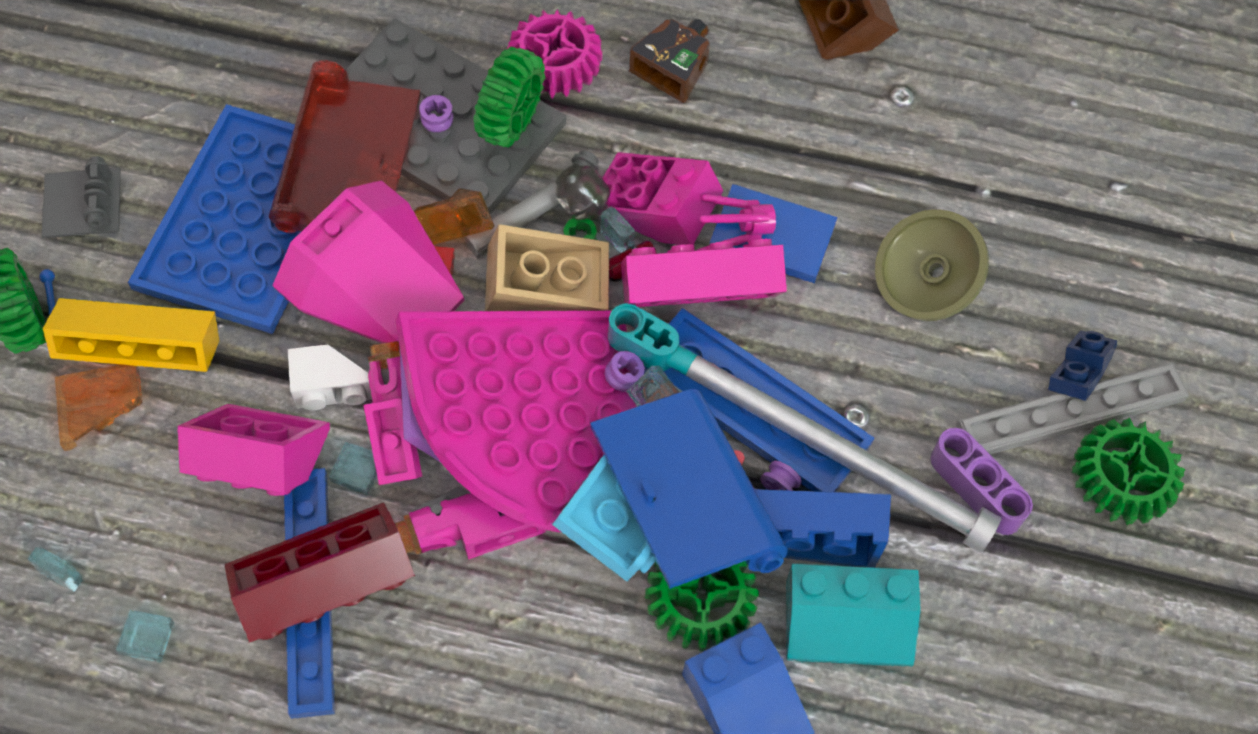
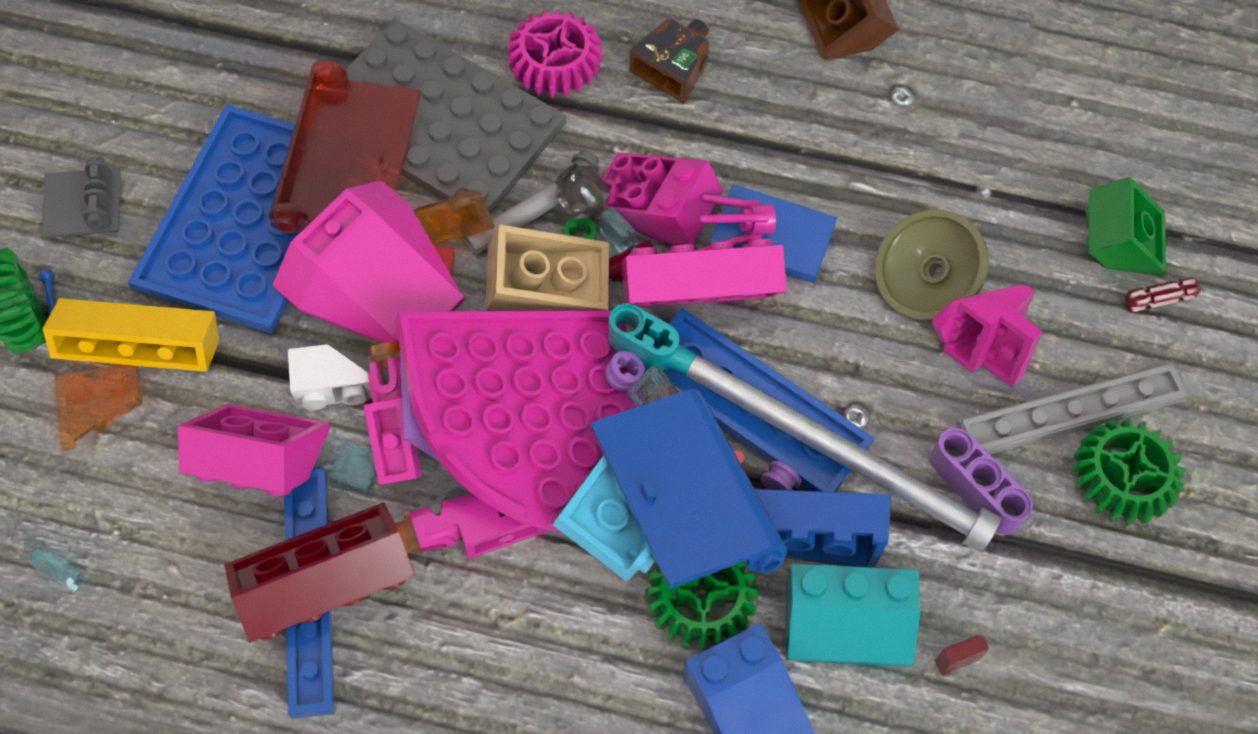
clear light blue tile [116,610,174,663] -> none
medium lavender bush [419,95,453,132] -> none
green gear [473,46,545,148] -> none
dark blue slope [1048,330,1118,401] -> none
none -> dark pink piece [932,284,1043,387]
none -> dark red tile [935,635,989,675]
none -> green slope [1086,176,1166,276]
none -> axle [1125,277,1200,312]

